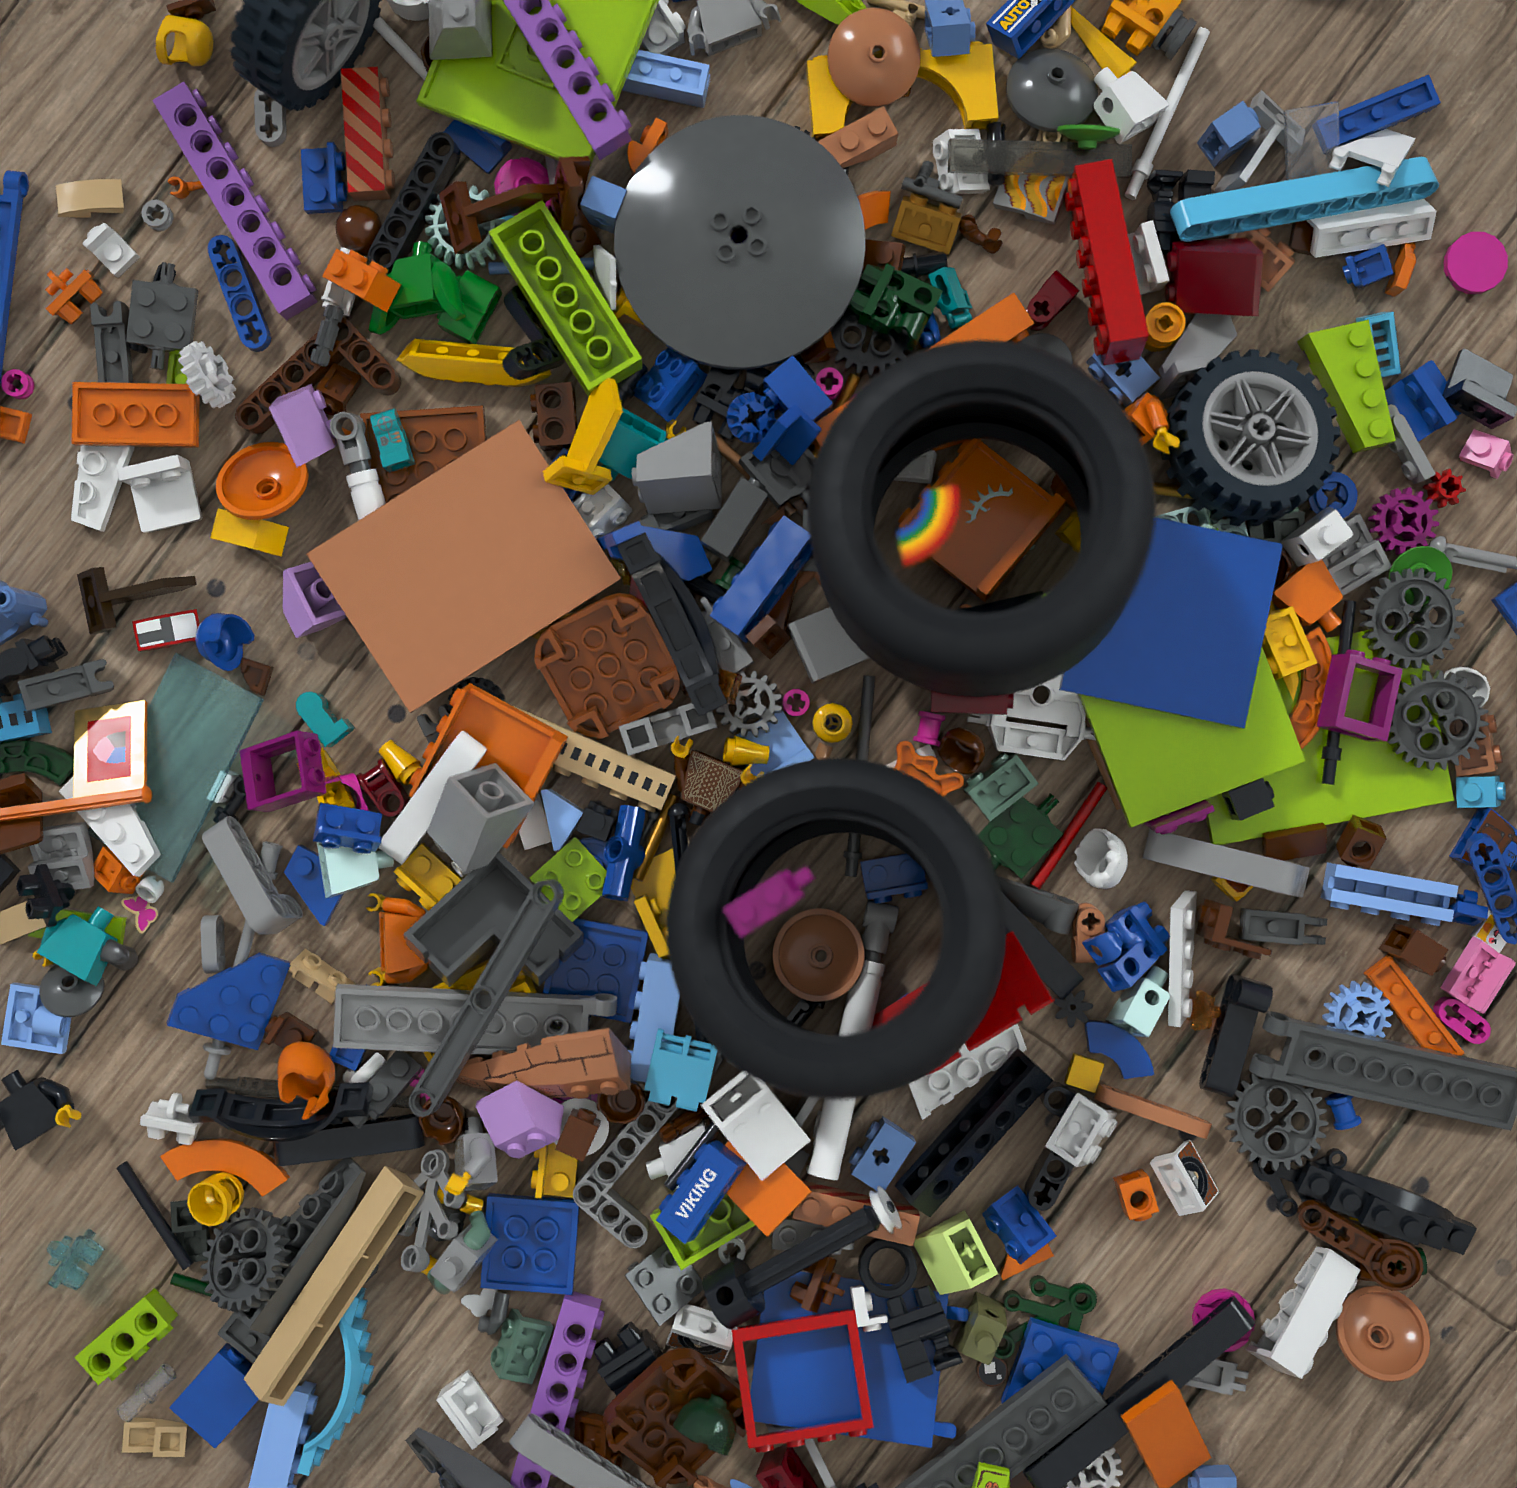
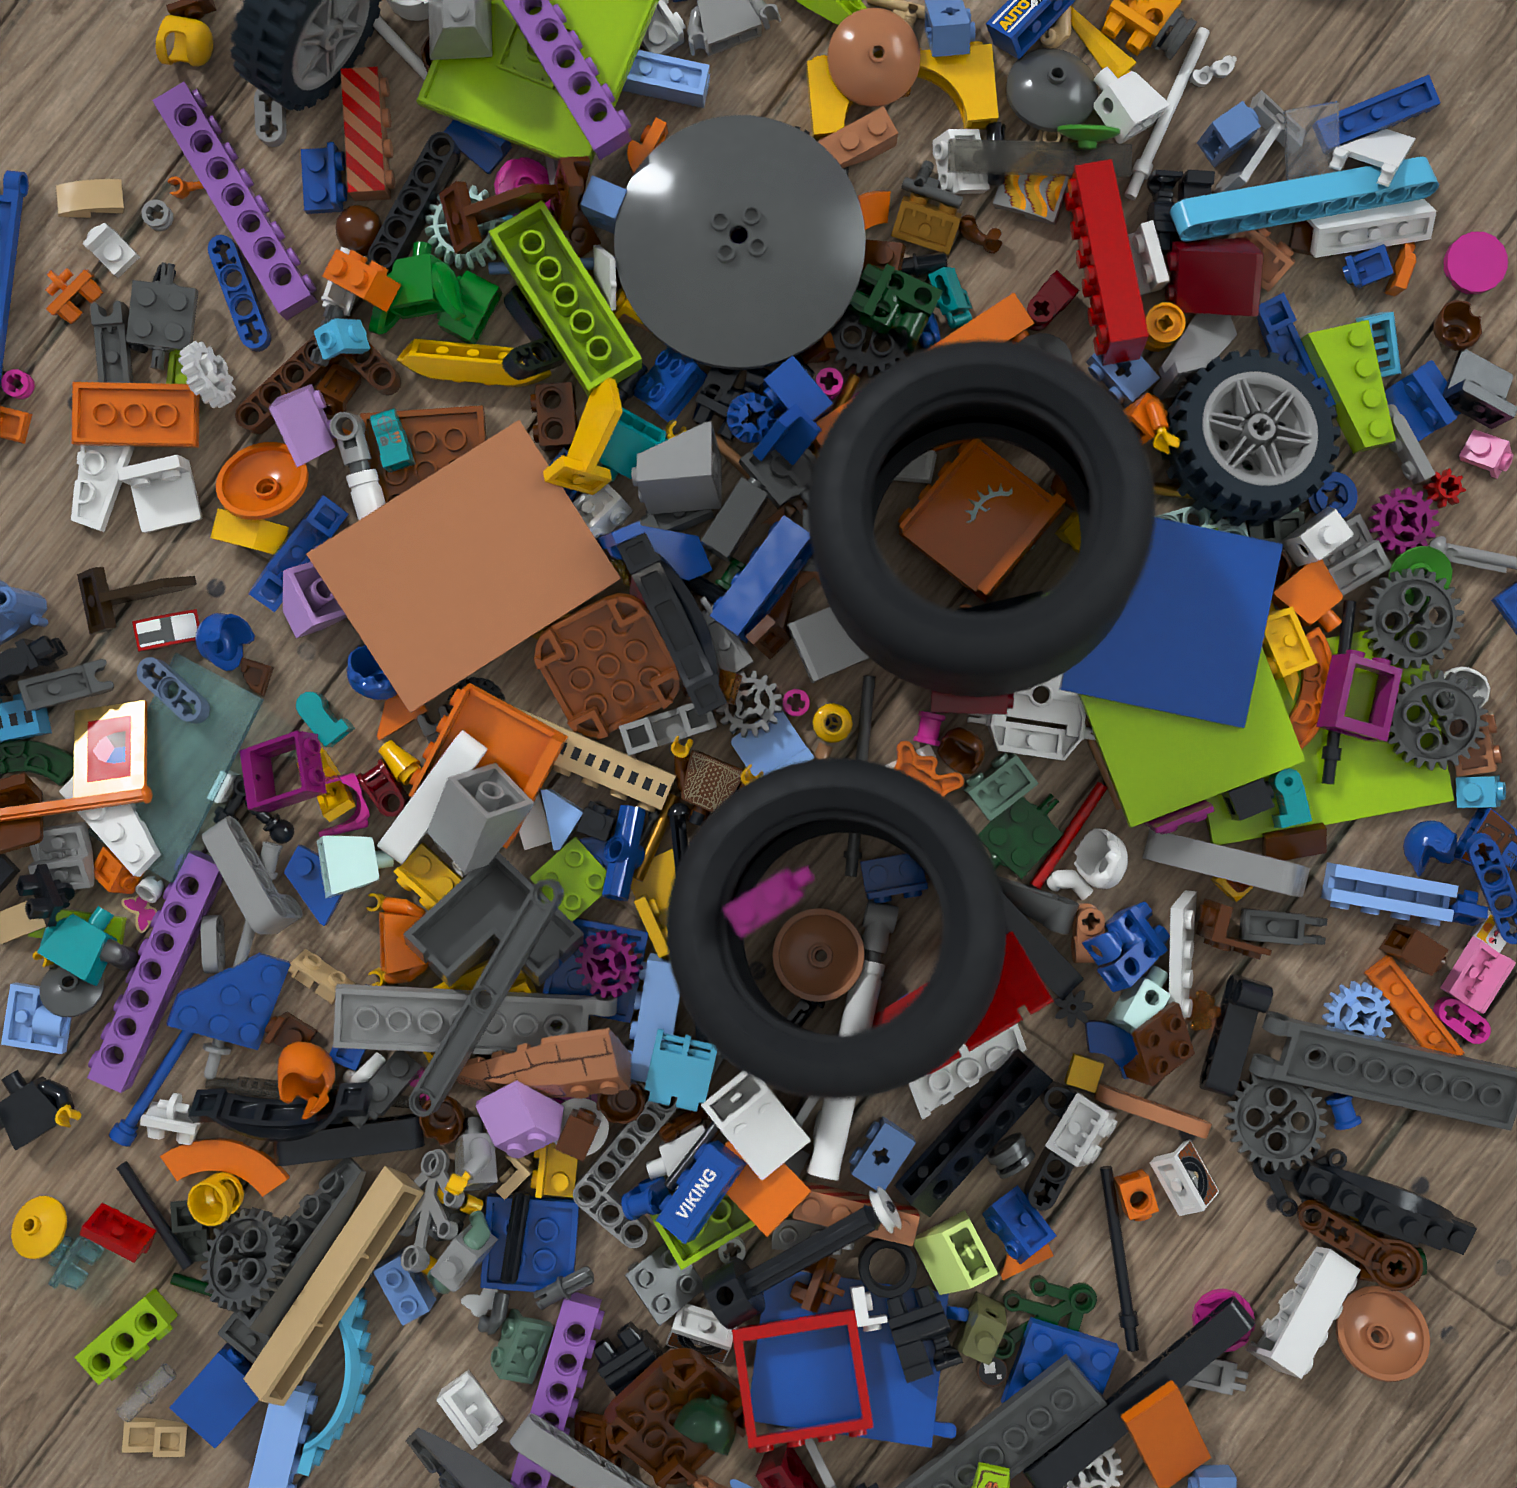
blue bracket [313,802,382,854] -> none
yellow cone [723,735,769,766] -> none
tile [897,485,959,568] -> none
reddish brown brick [1336,815,1387,869] -> none
none -> yellow dish [11,1196,67,1259]
none -> red bracket [79,1203,157,1263]
none -> medium lavender brick [87,850,223,1093]
none -> blue piece [109,1030,194,1147]
none -> sand blue beam [137,657,210,724]
none -> black bar [245,800,294,844]
none -> blue slope [248,495,349,612]
none -> medium azure bracket [314,318,370,360]
none -> blue hair [346,645,397,700]
none -> medium blue brick [373,1247,436,1326]
none -> orange tile [377,694,429,740]
none -> tan bracket [496,1154,535,1200]
none -> black axle [500,1191,531,1284]
none -> dark grey axle [533,1266,594,1310]
none -> magenta gear [575,929,643,998]
none -> blue piece [622,1176,670,1221]
none -> dark grey wheel [986,1132,1036,1179]
none -> white arm [1047,870,1094,900]
none -> black bar [1100,1166,1139,1352]
none -> reddish brown bracket [1123,1001,1195,1087]
none -> white piece [1189,55,1237,87]
none -> blue slope [1256,292,1336,408]
none -> teal leg [1268,768,1312,828]
none -> blue helmet [1403,820,1457,877]
none -> reddish brown hair [1433,300,1482,351]

